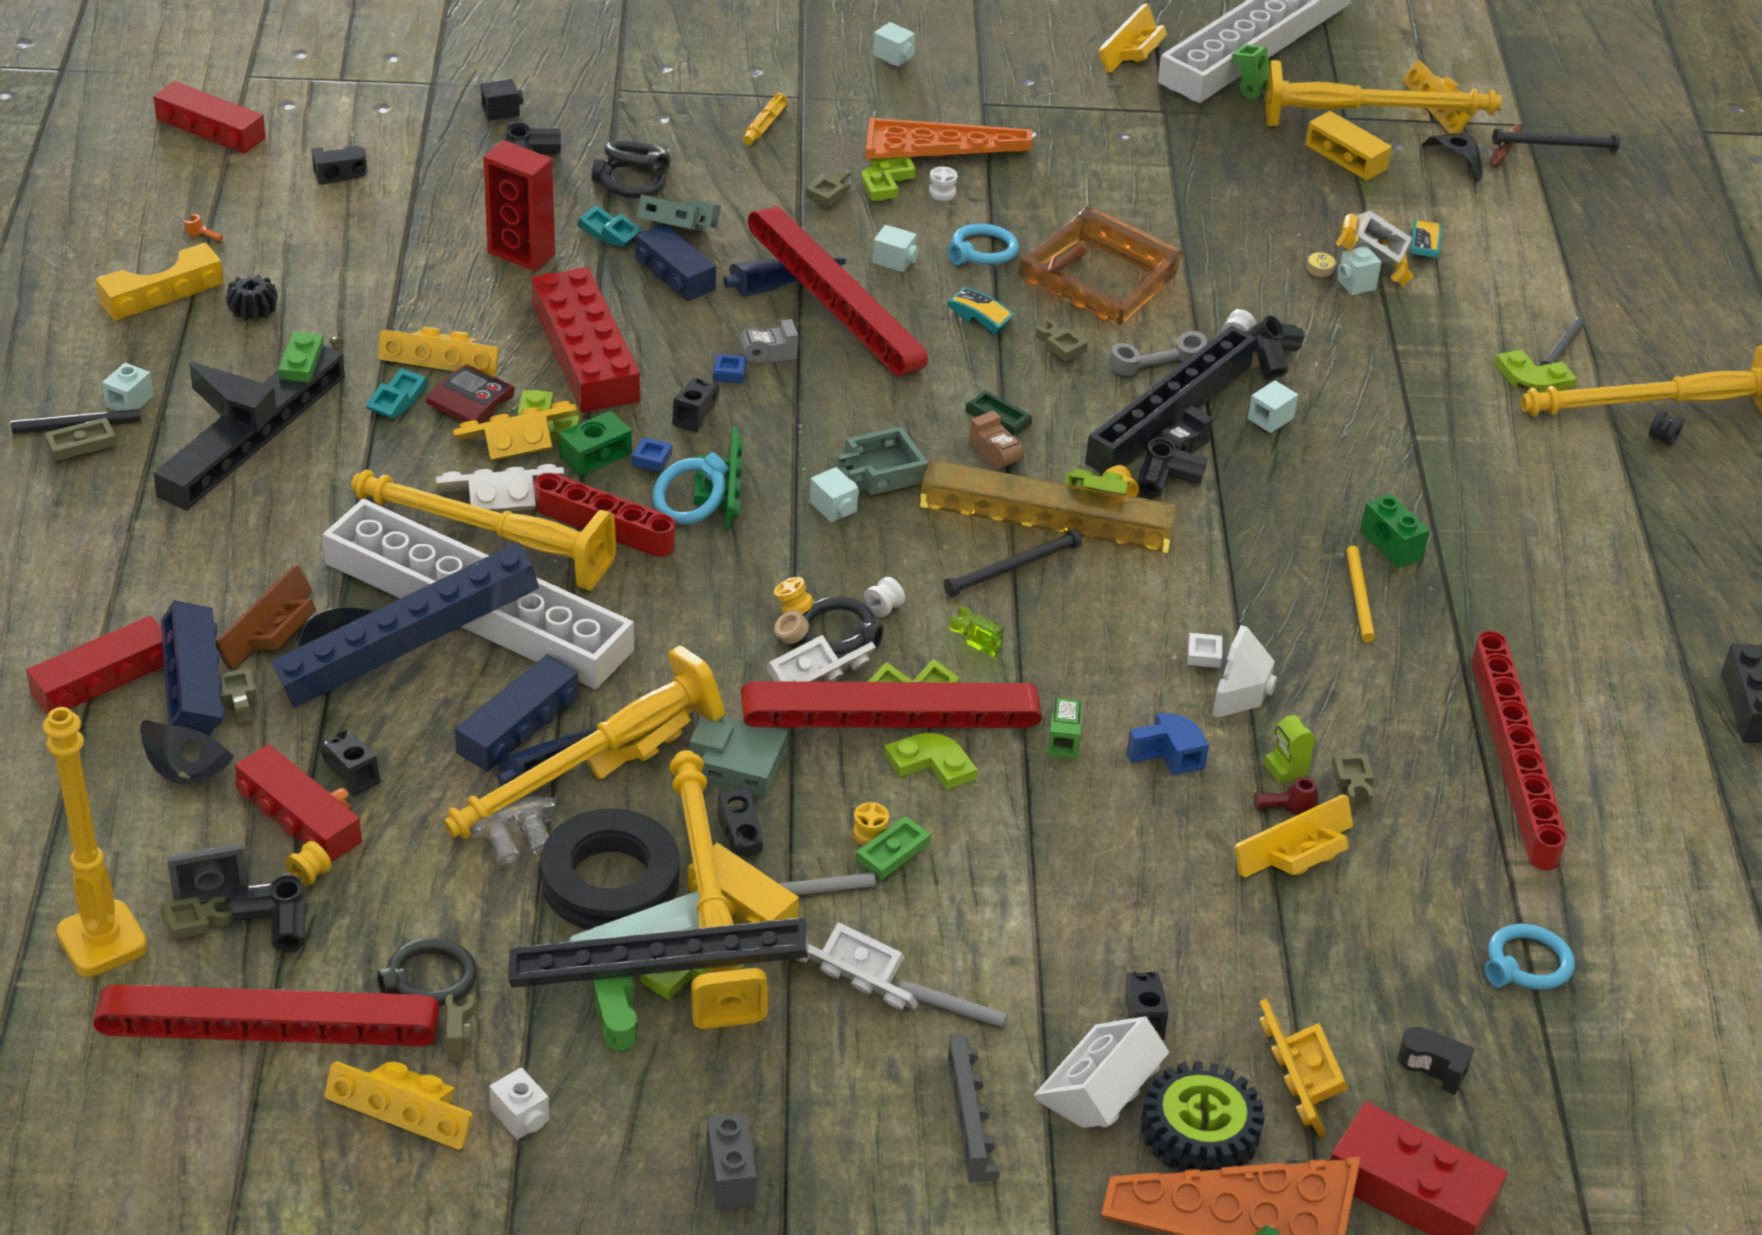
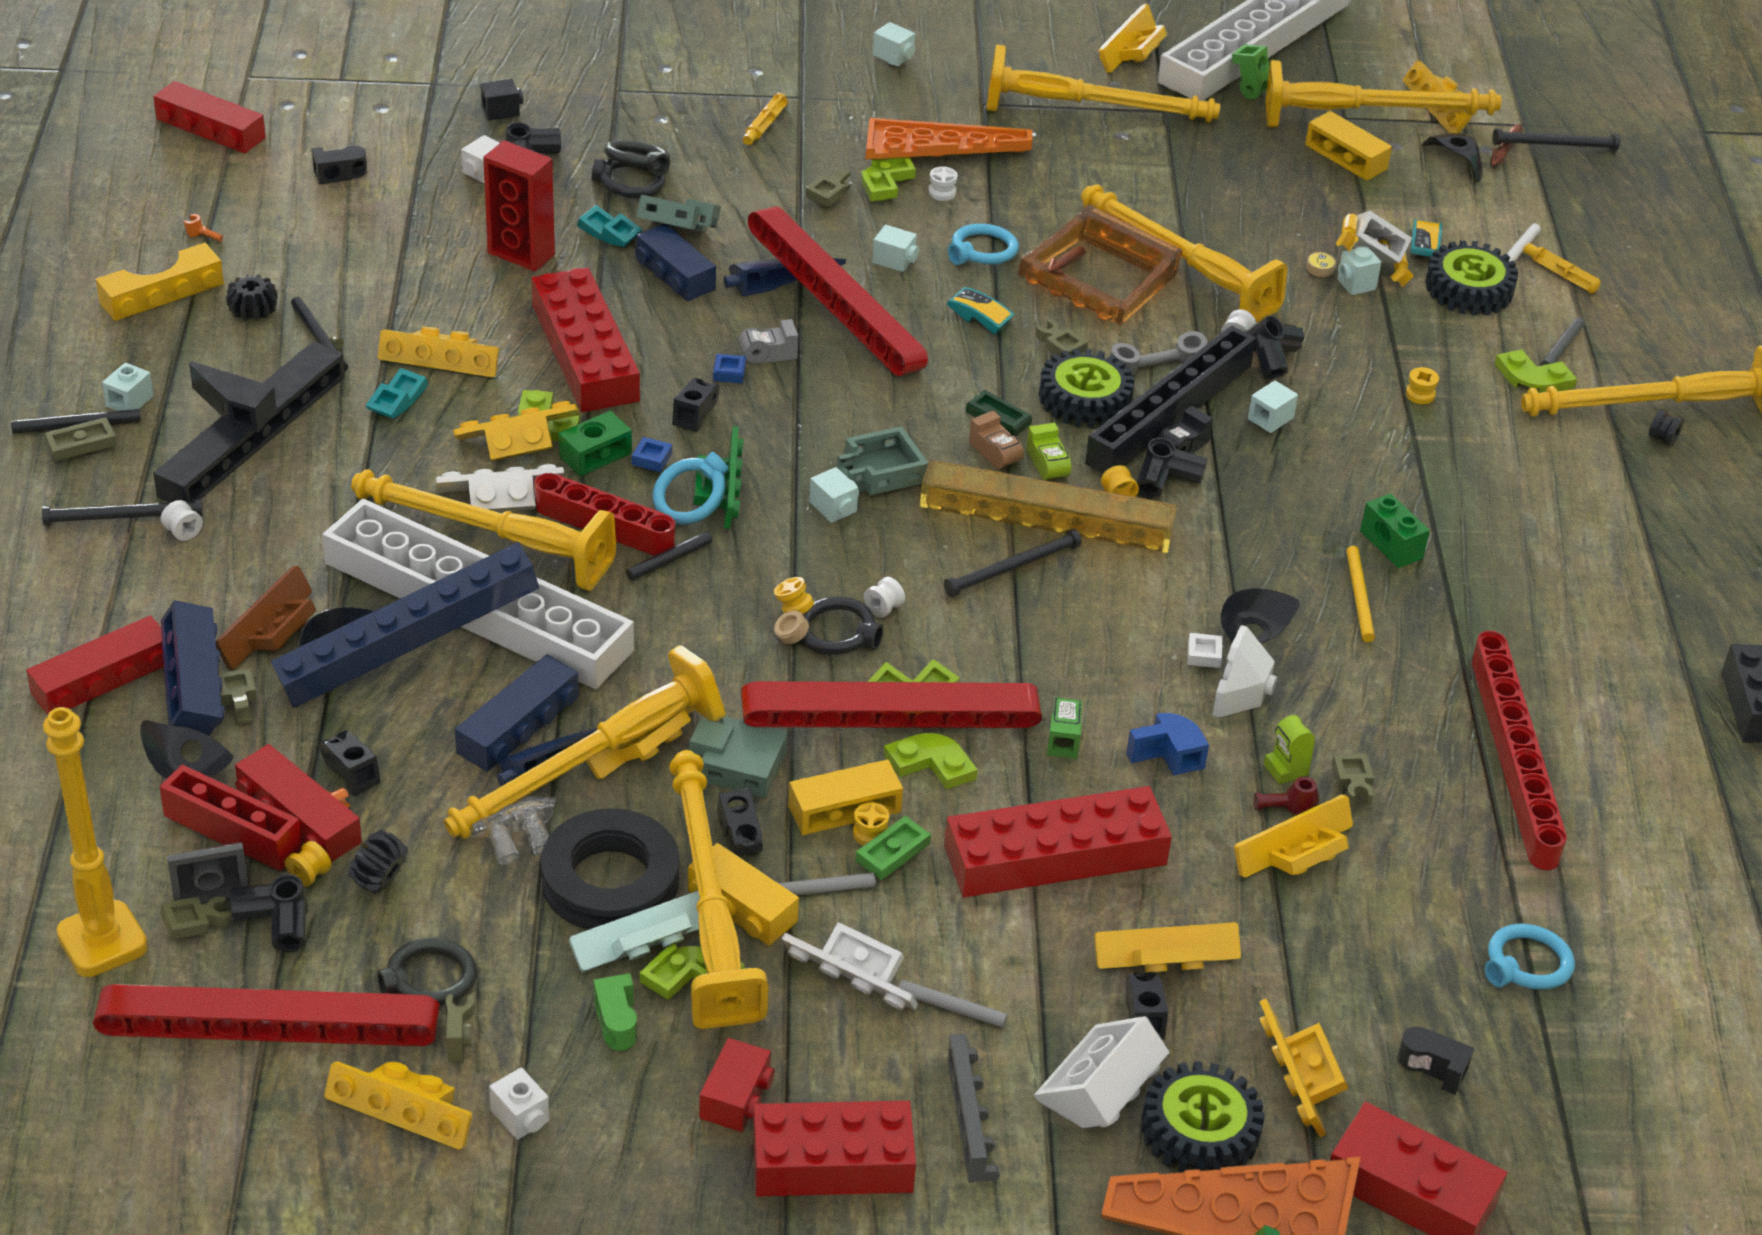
bright green plate [278,332,324,382] -> none
slope [426,364,515,424] -> none
black plate [508,917,808,988] -> none
dark grey brick [706,1113,756,1210] -> none
white bracket [765,635,876,682] -> none
clear neon green plate [948,606,1004,657] -> none
lime plate [1064,469,1128,496] -> none
none -> black bar [42,498,203,526]
none -> red brick [159,765,302,871]
none -> white wheel [160,500,203,541]
none -> black bar [291,297,348,372]
none -> black gear [348,829,408,894]
none -> white brick [461,135,499,183]
none -> black bar [626,531,712,581]
none -> red brick [699,1038,775,1132]
none -> red brick [753,1100,916,1197]
none -> yellow brick [788,759,903,835]
none -> red brick [944,786,1172,898]
none -> yellow piece [986,44,1220,123]
none -> lime leg [1026,422,1071,480]
none -> black wheel [1039,349,1135,428]
none -> yellow piece [1081,184,1288,323]
none -> yellow bracket [1094,922,1241,973]
none -> black piece [1221,588,1300,643]
none -> yellow wheel [1406,367,1439,405]
none -> black wheel [1425,240,1518,316]
none -> white bar [1507,223,1541,262]
none -> yellow piece [1523,243,1601,294]

